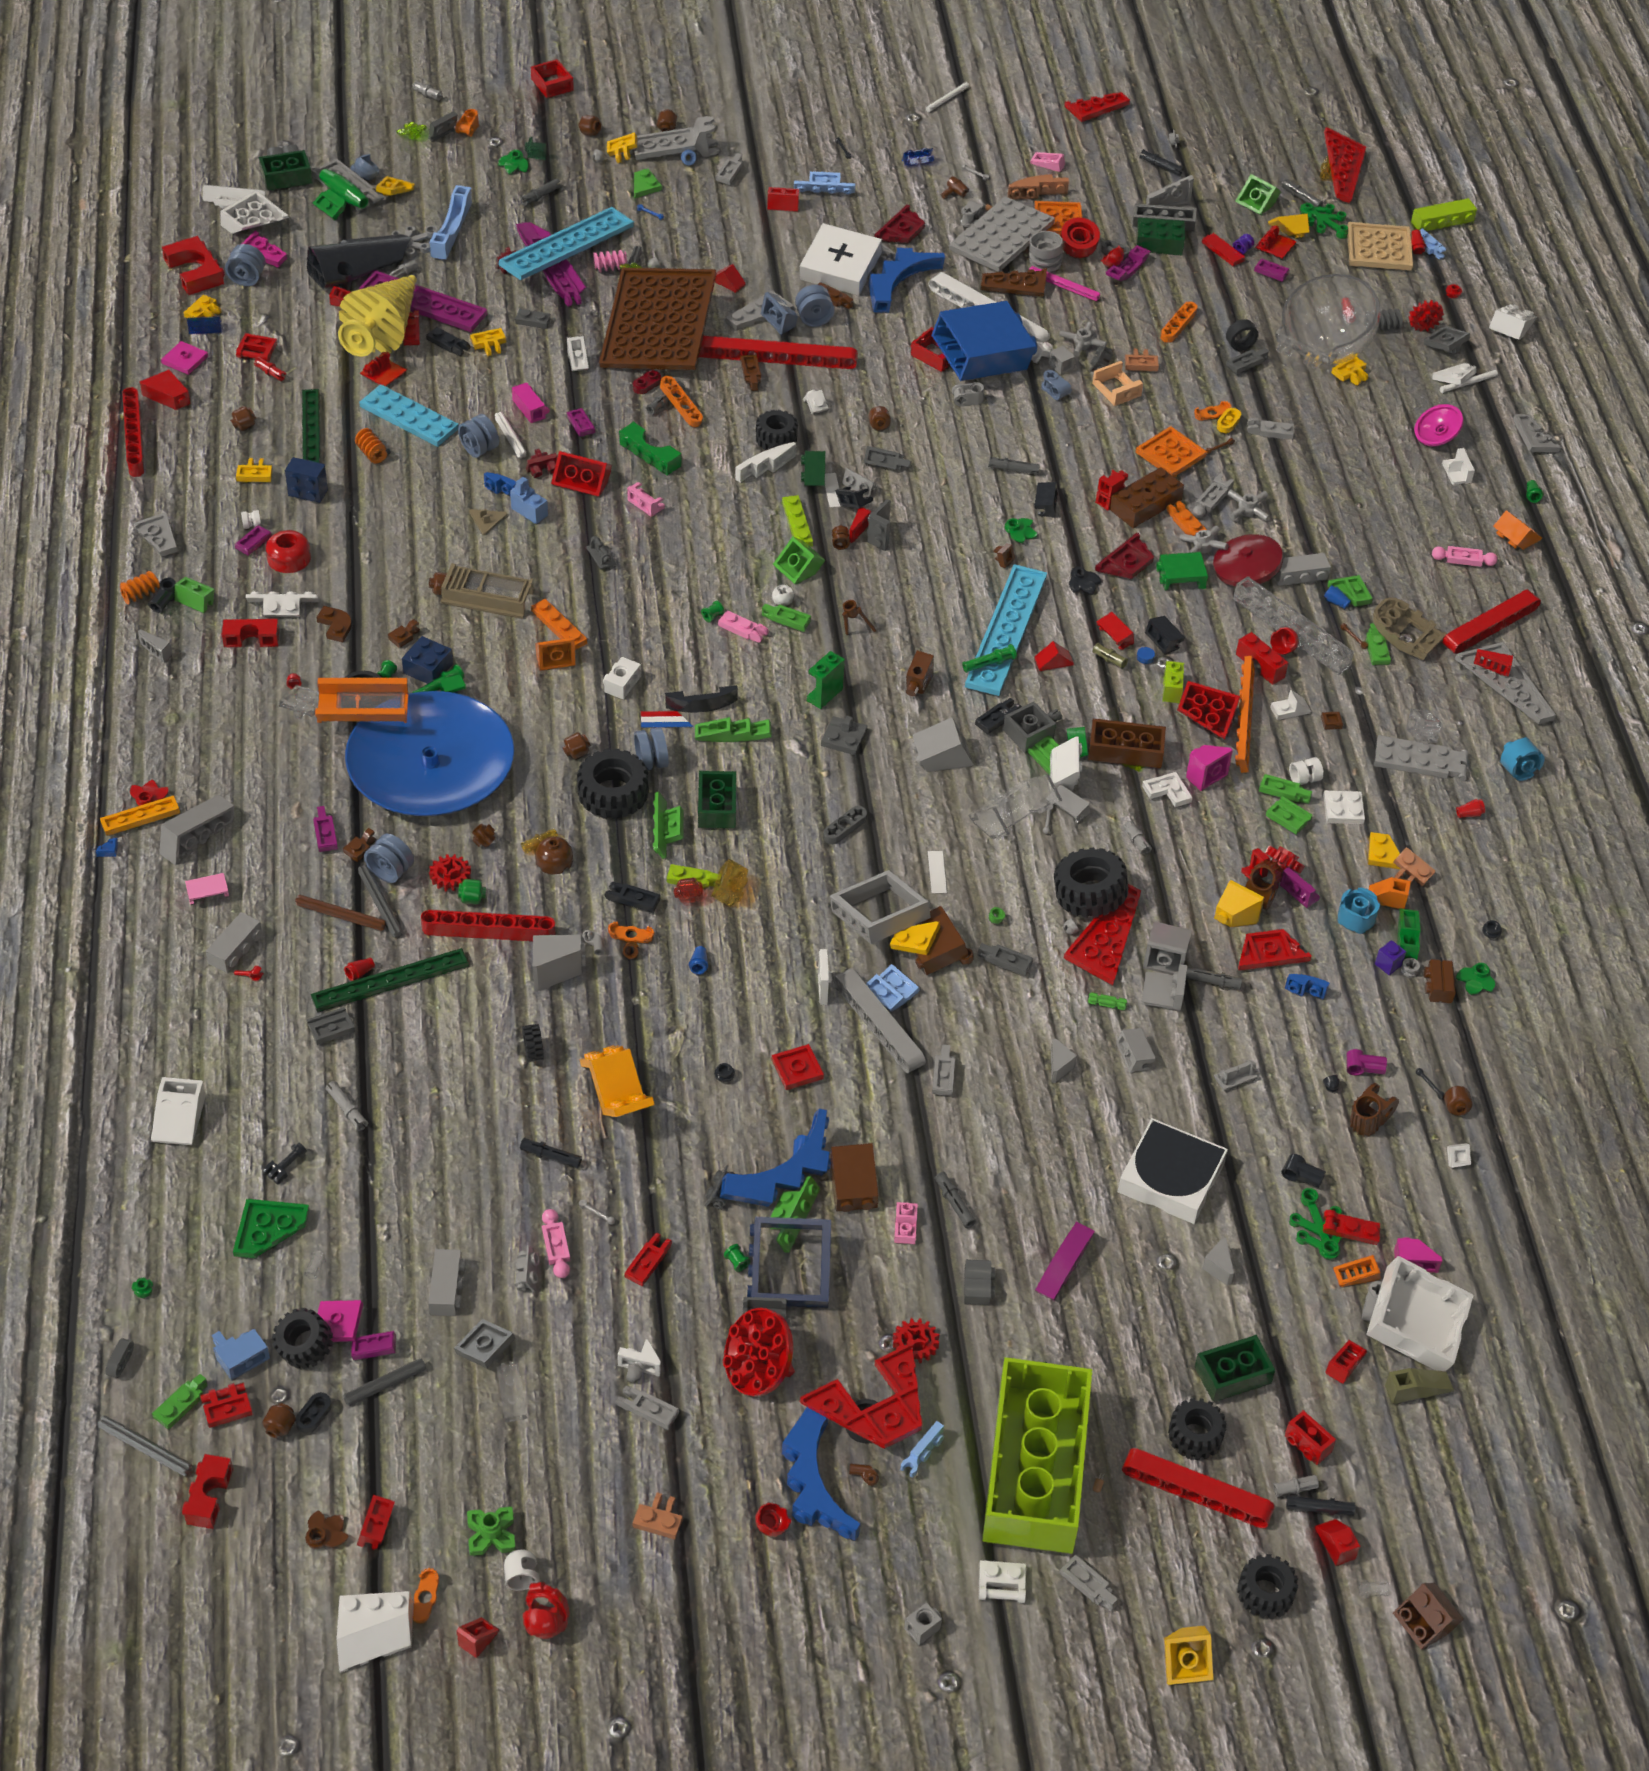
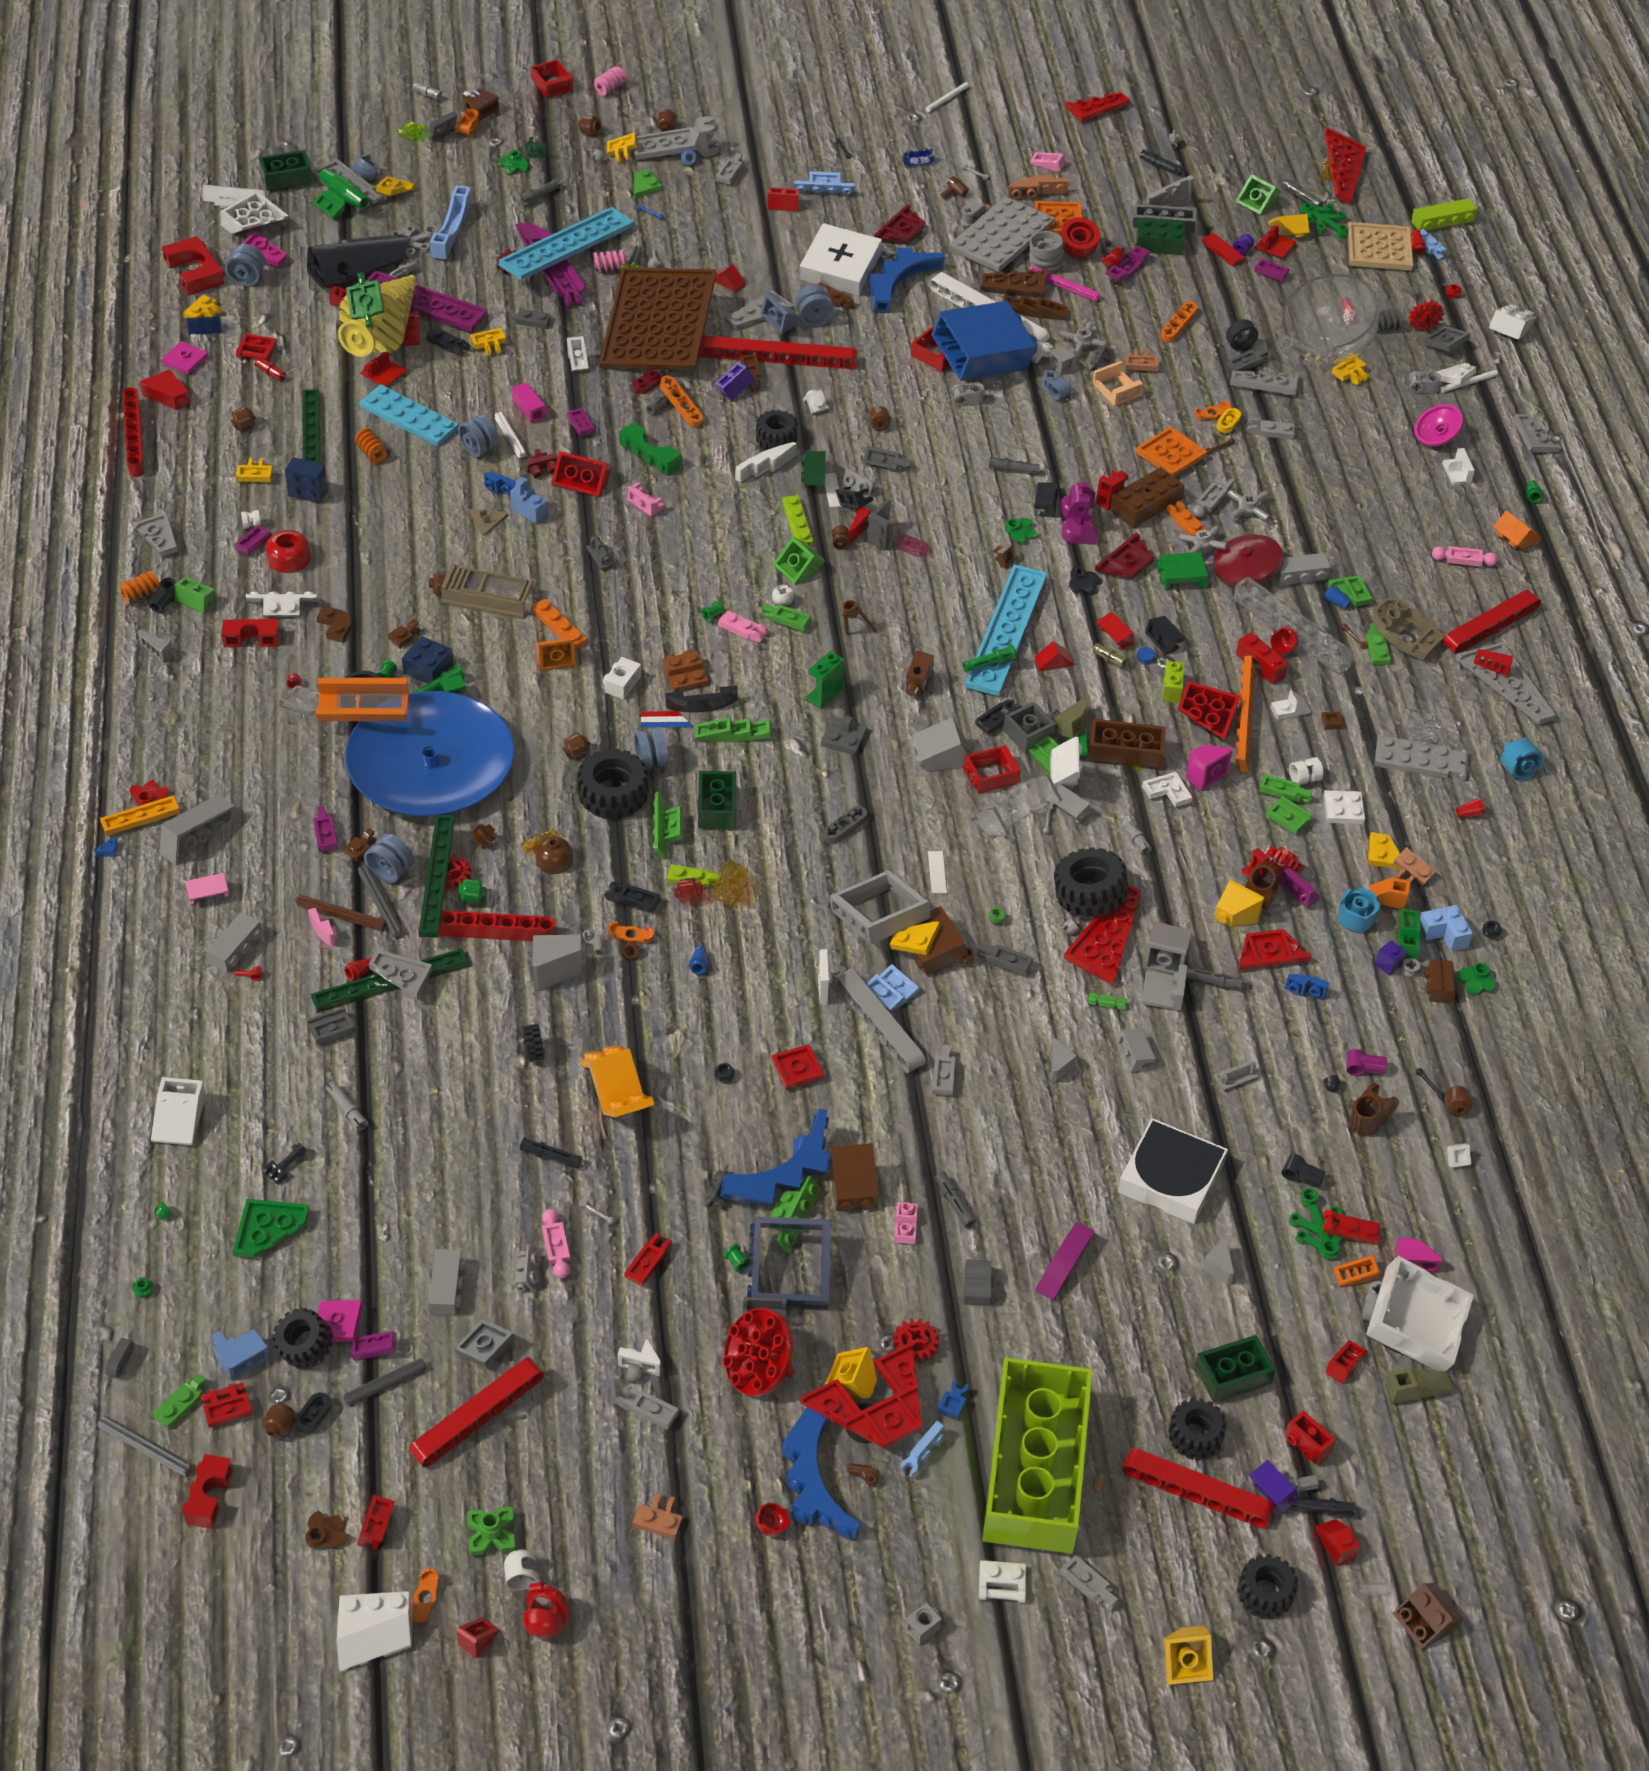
none -> green hinge [154,1201,173,1220]
none -> bright pink slope [308,908,338,947]
none -> green plate [346,272,385,327]
none -> light grey wing [369,949,432,999]
none -> red beam [409,1357,545,1468]
none -> dark green tile [418,815,455,938]
none -> reddish brown torso [462,89,499,121]
none -> bright pink piece [594,66,627,96]
none -> dark orange plate [663,650,709,692]
none -> dark purple hinge [714,362,755,401]
none -> yellow slope [825,1347,877,1401]
none -> clear pink plate [895,534,928,557]
none -> blue plate [937,1380,968,1420]
none -> red window [963,745,1021,794]
none -> reddish brown slope [1002,294,1068,319]
none -> olive slope [1054,695,1091,738]
none -> magenta piece [1060,482,1098,545]
none -> light grey wing [1230,371,1299,395]
none -> dark purple hinge [1249,1460,1298,1514]
none -> light grey piece [1409,372,1441,394]
none -> light blue brick [1420,905,1473,952]

